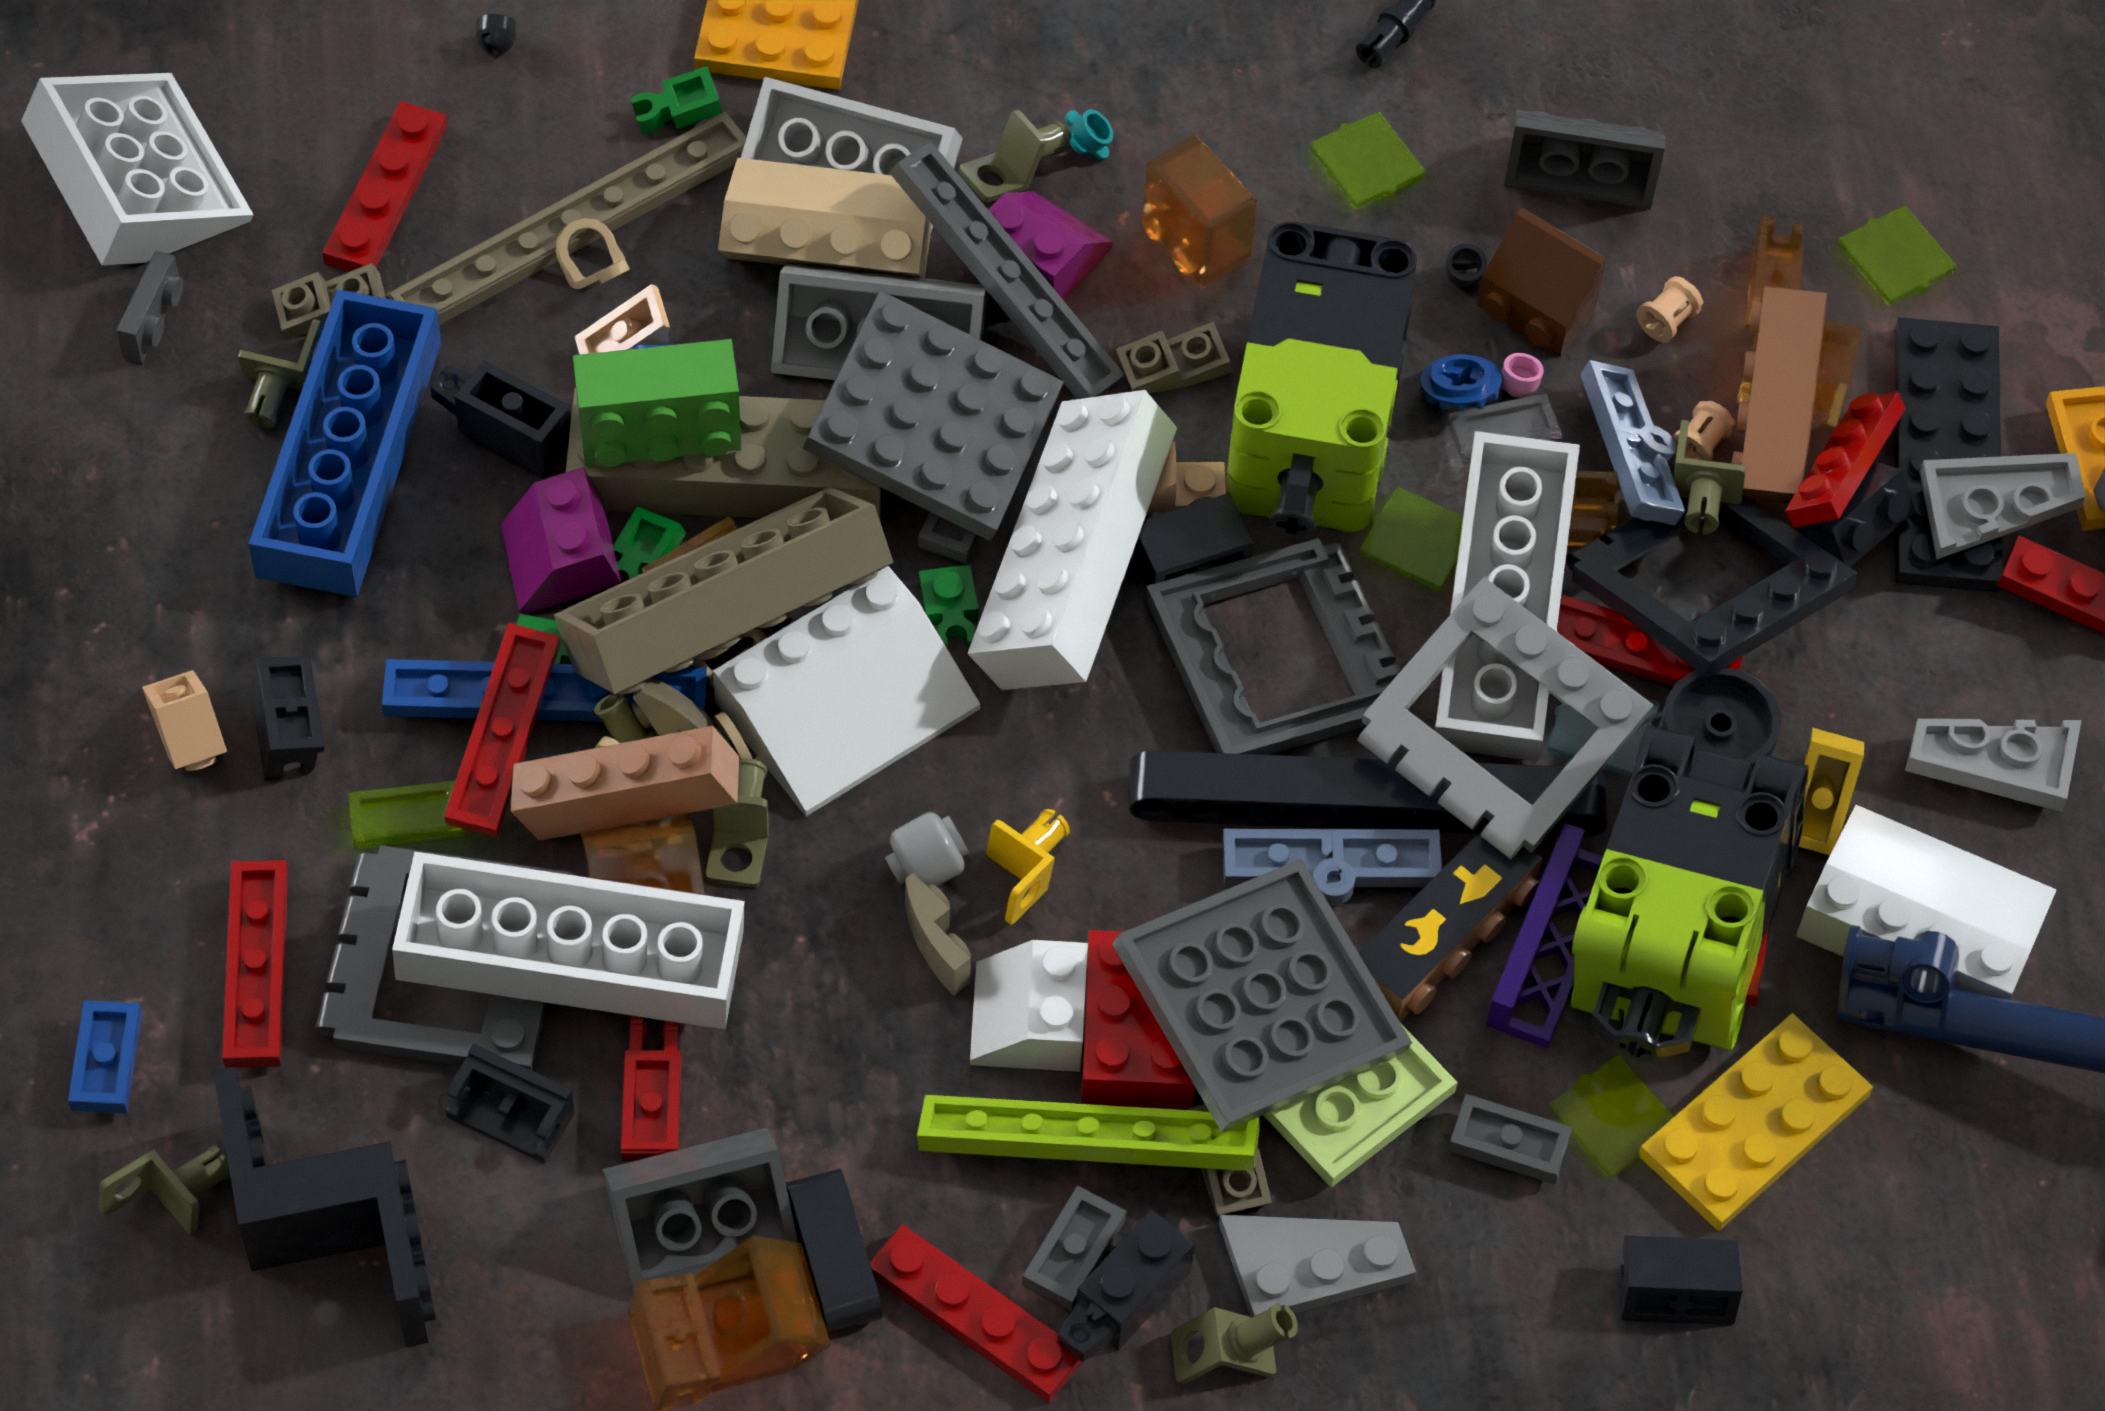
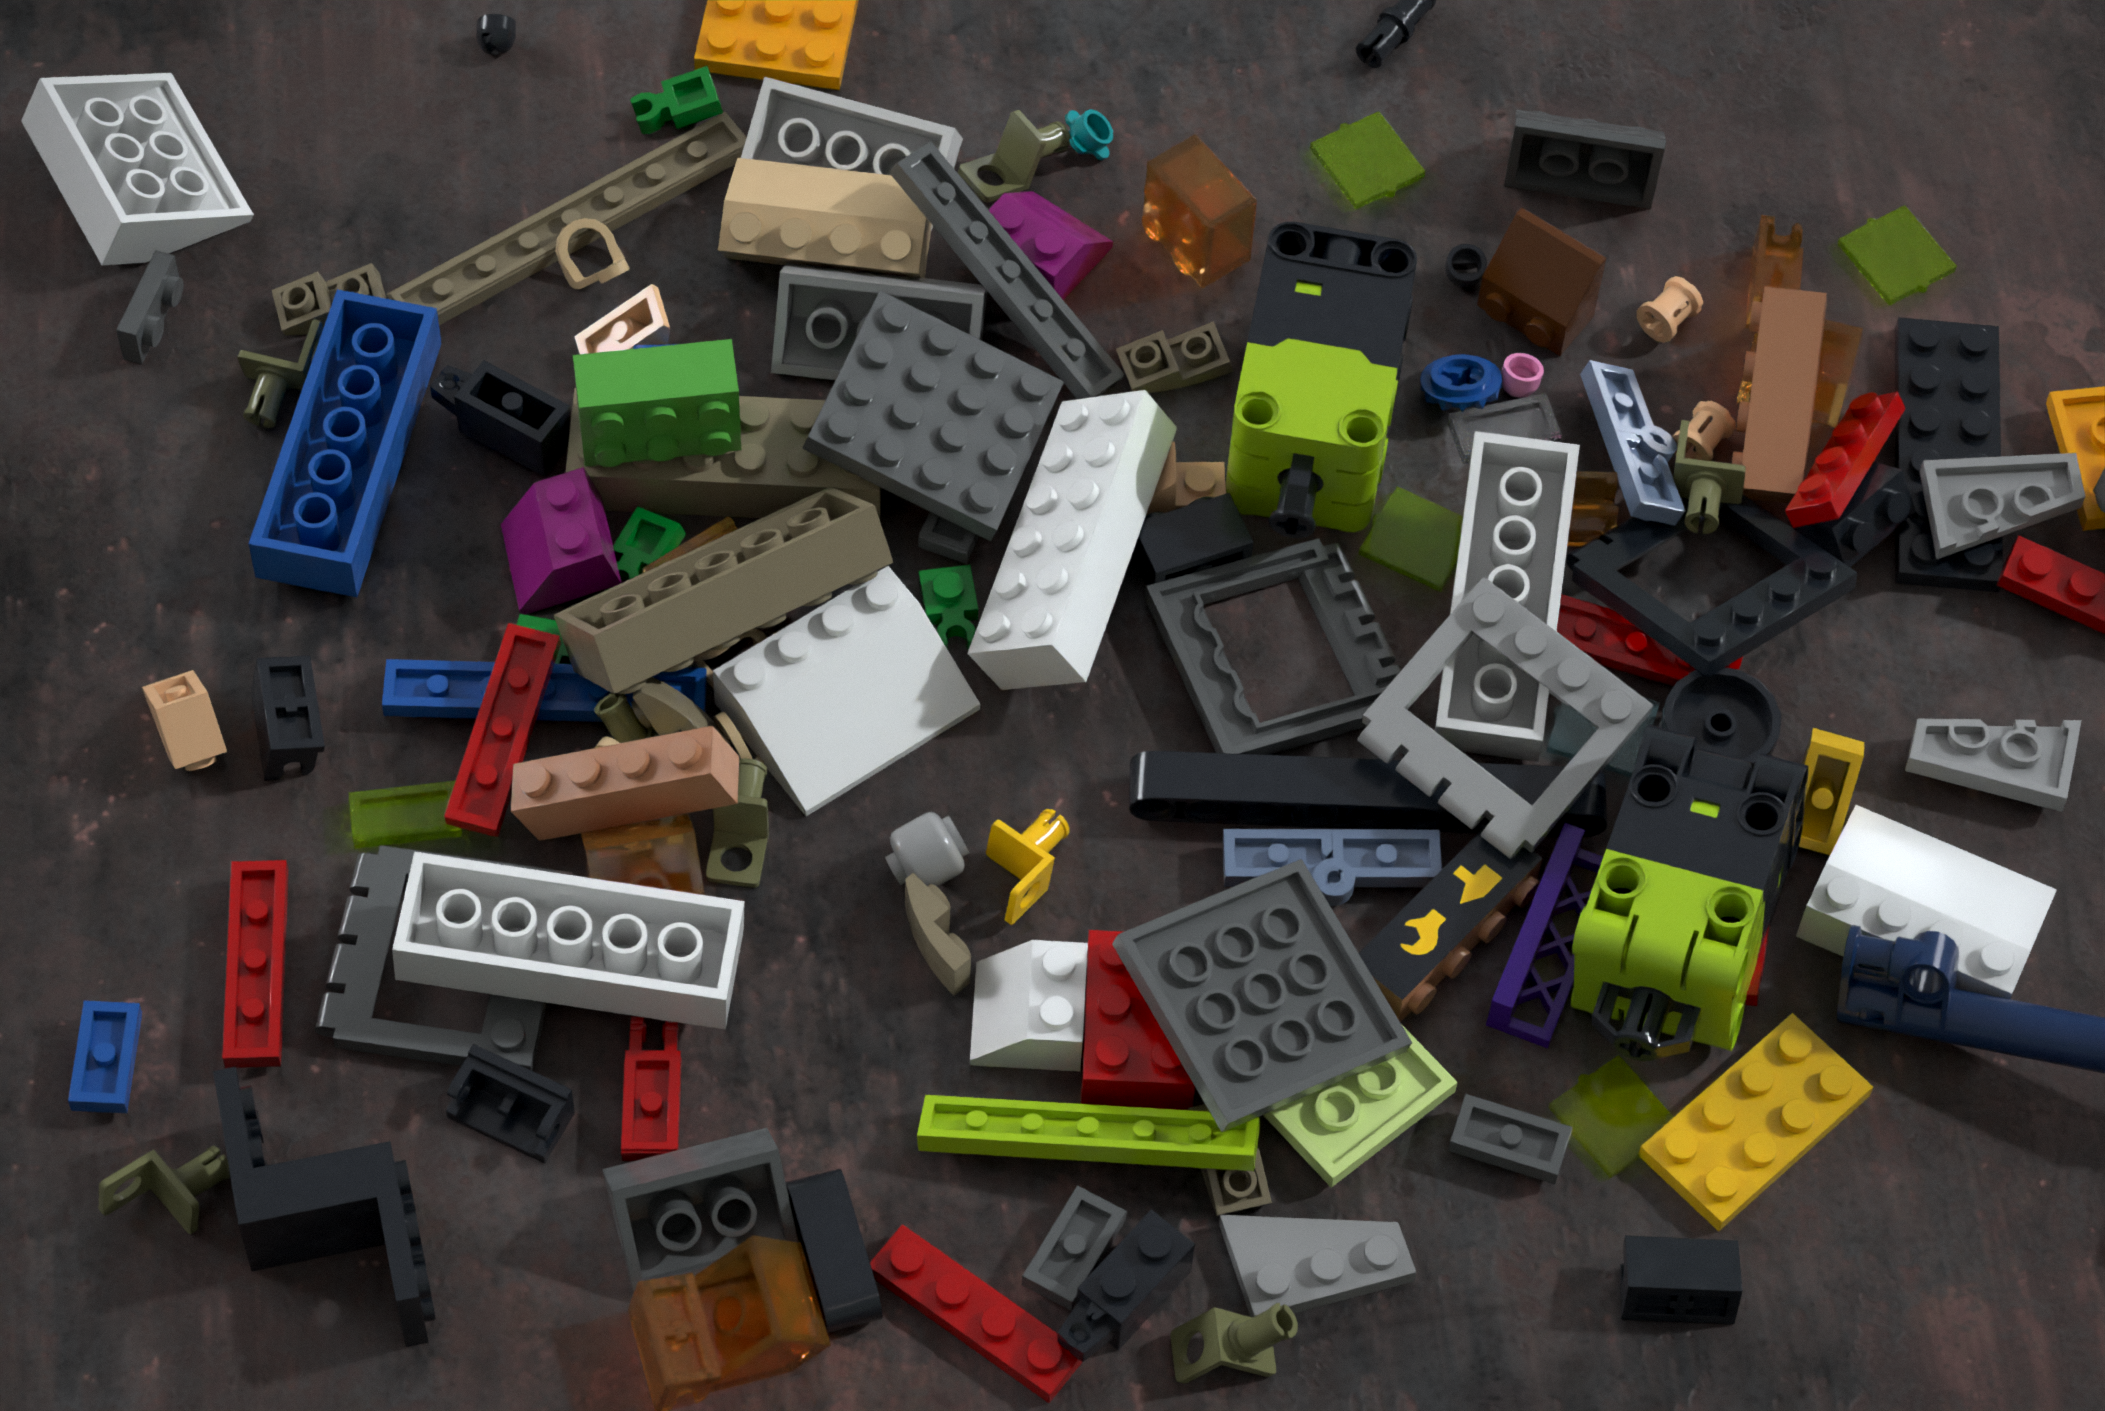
red plate [322,101,448,272] -> none

